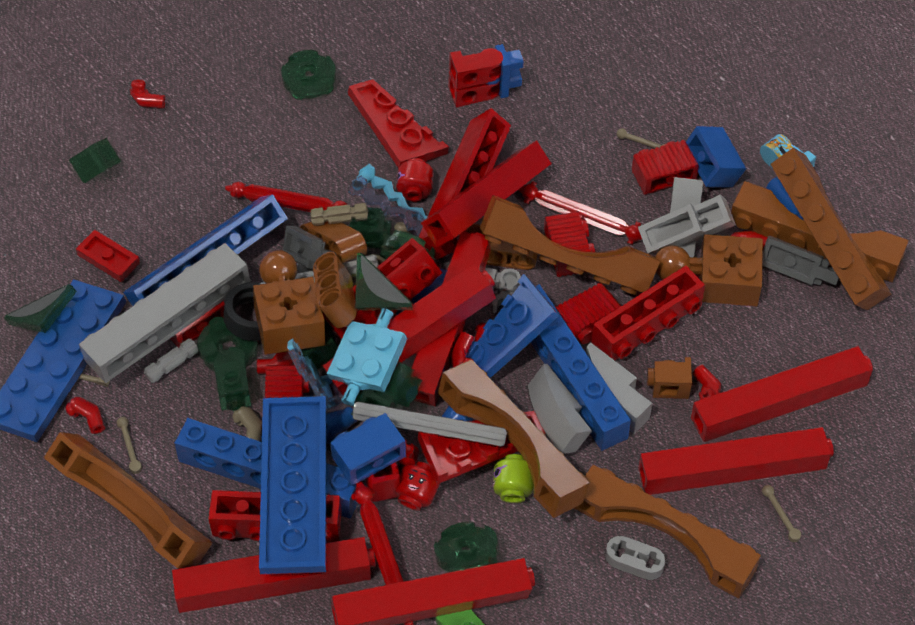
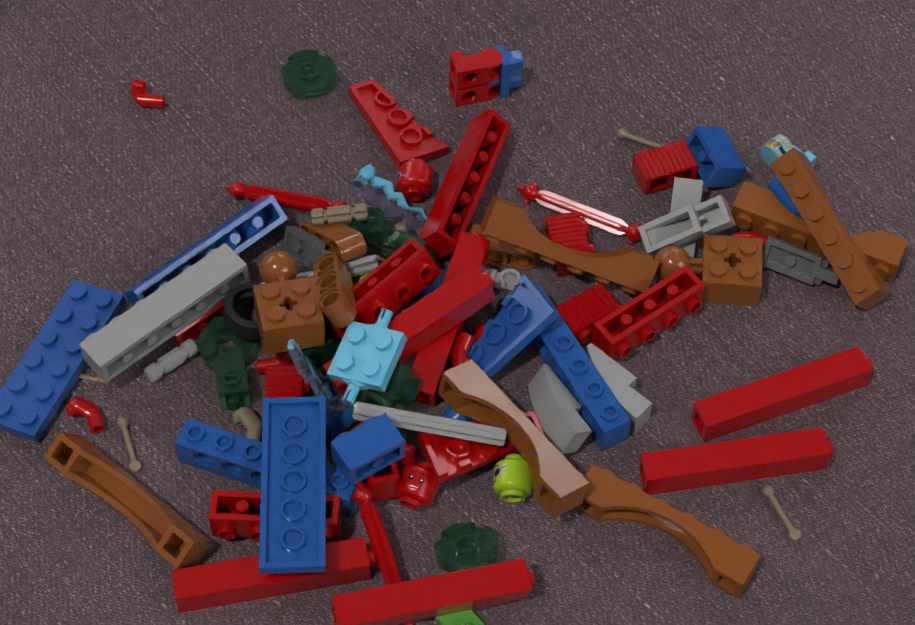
clear green tile [4,284,77,333] -> none
clear green panel [69,138,121,183] -> none
red plate [76,230,140,283] -> none
tile [355,253,413,310] -> none
red brick [421,140,552,248] -> none
light grey beam [605,536,665,580] -> none
dark orange brick [647,357,692,399] -> none
red arm [692,364,721,400] -> none

